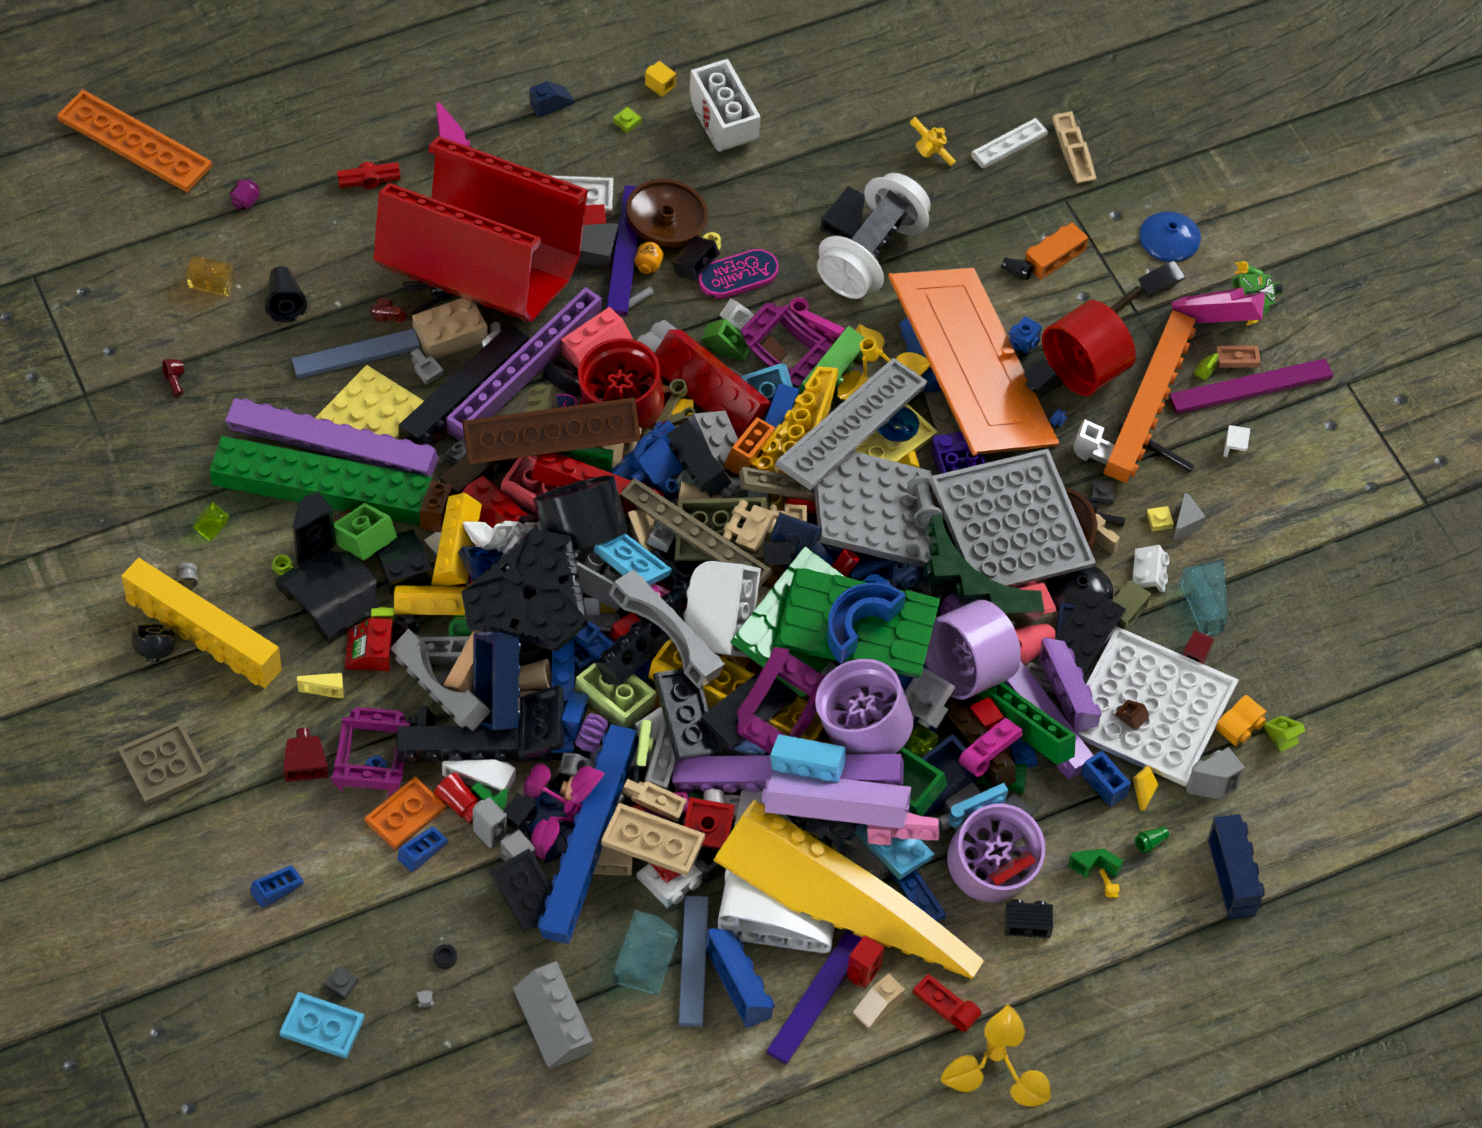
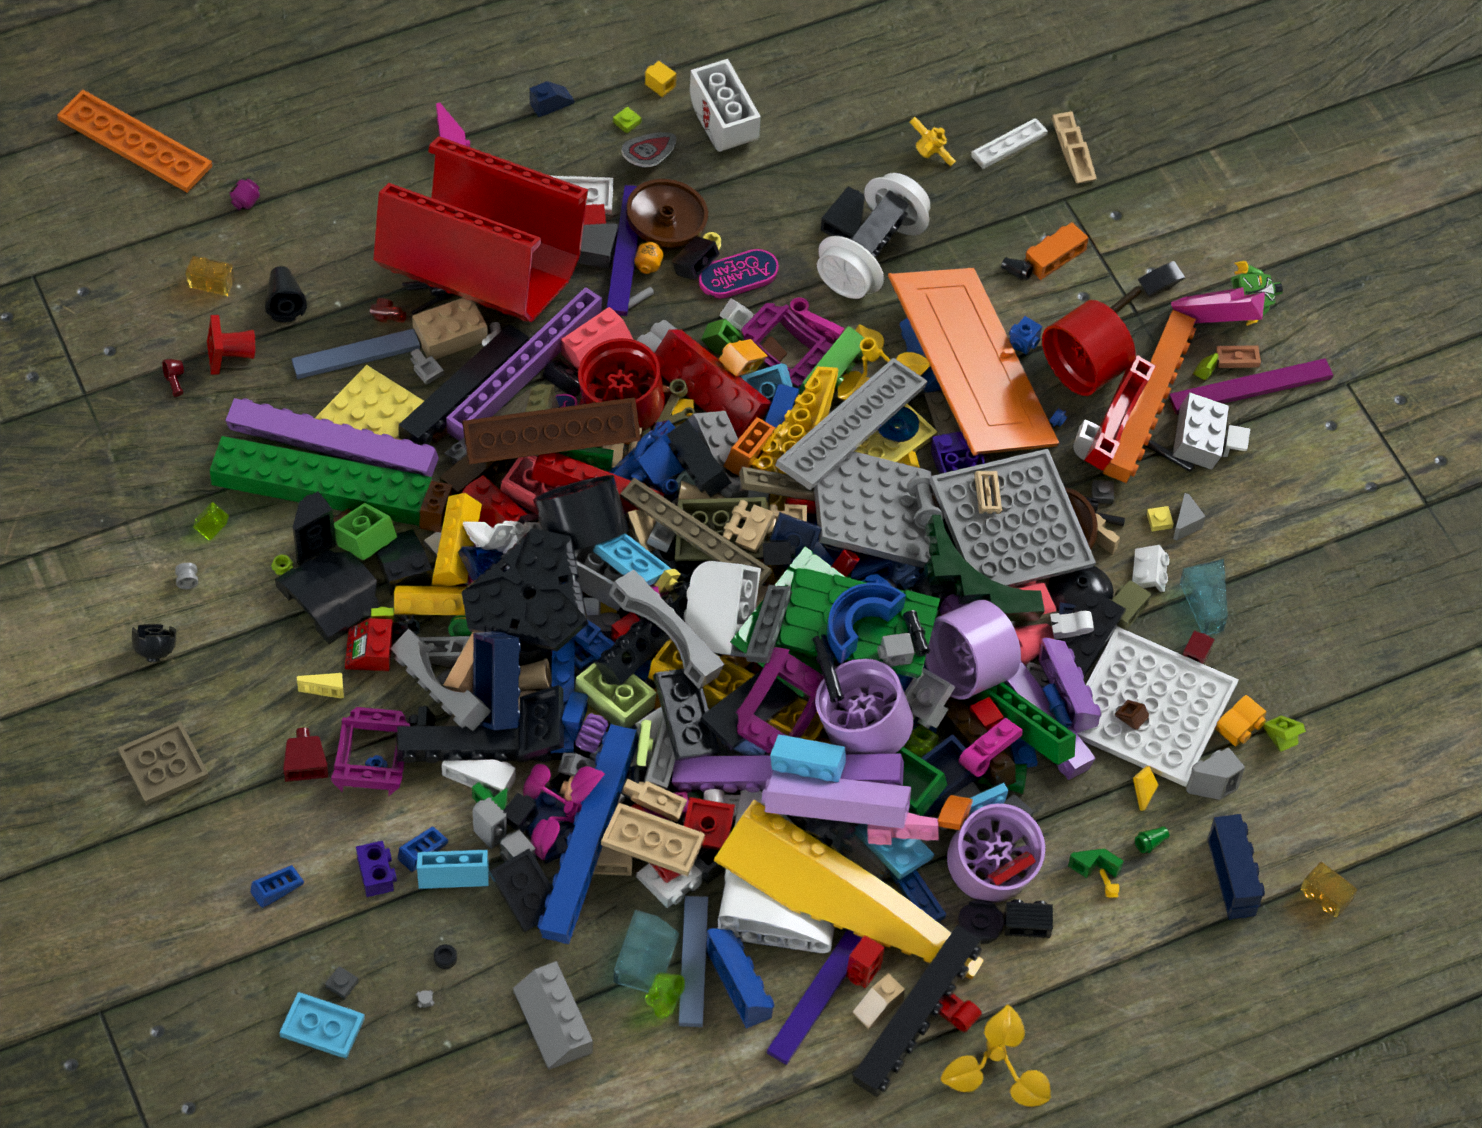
yellow brick [121,558,282,688] -> none
red piece [337,162,401,189] -> none
orange tile [364,777,446,851] -> none
red plant [434,772,479,824] -> none
black slope [1024,358,1063,395] -> none
blue brick [1081,751,1131,807] -> none
blue dish [1139,211,1201,262] -> none
none -> red plant [206,315,255,375]
none -> dark purple brick [356,840,397,897]
none -> medium azure brick [417,850,489,889]
none -> shield [621,132,676,167]
none -> clear neon green piece [645,972,685,1019]
none -> light yellow plate [654,569,681,593]
none -> light orange brick [719,339,768,377]
none -> dark grey plate [745,585,792,663]
none -> black pin [812,634,845,702]
none -> black brick [853,925,982,1097]
none -> light grey brick [877,633,915,667]
none -> black pin [903,610,930,656]
none -> orange slope [938,795,973,830]
none -> black tile [957,900,1004,944]
none -> tan tile [974,471,1002,514]
none -> blue pin [1042,683,1073,728]
none -> white leg [1050,611,1094,639]
none -> red arch [1084,355,1155,471]
none -> brick [1173,393,1229,470]
none -> clear yellow brick [1300,861,1358,918]

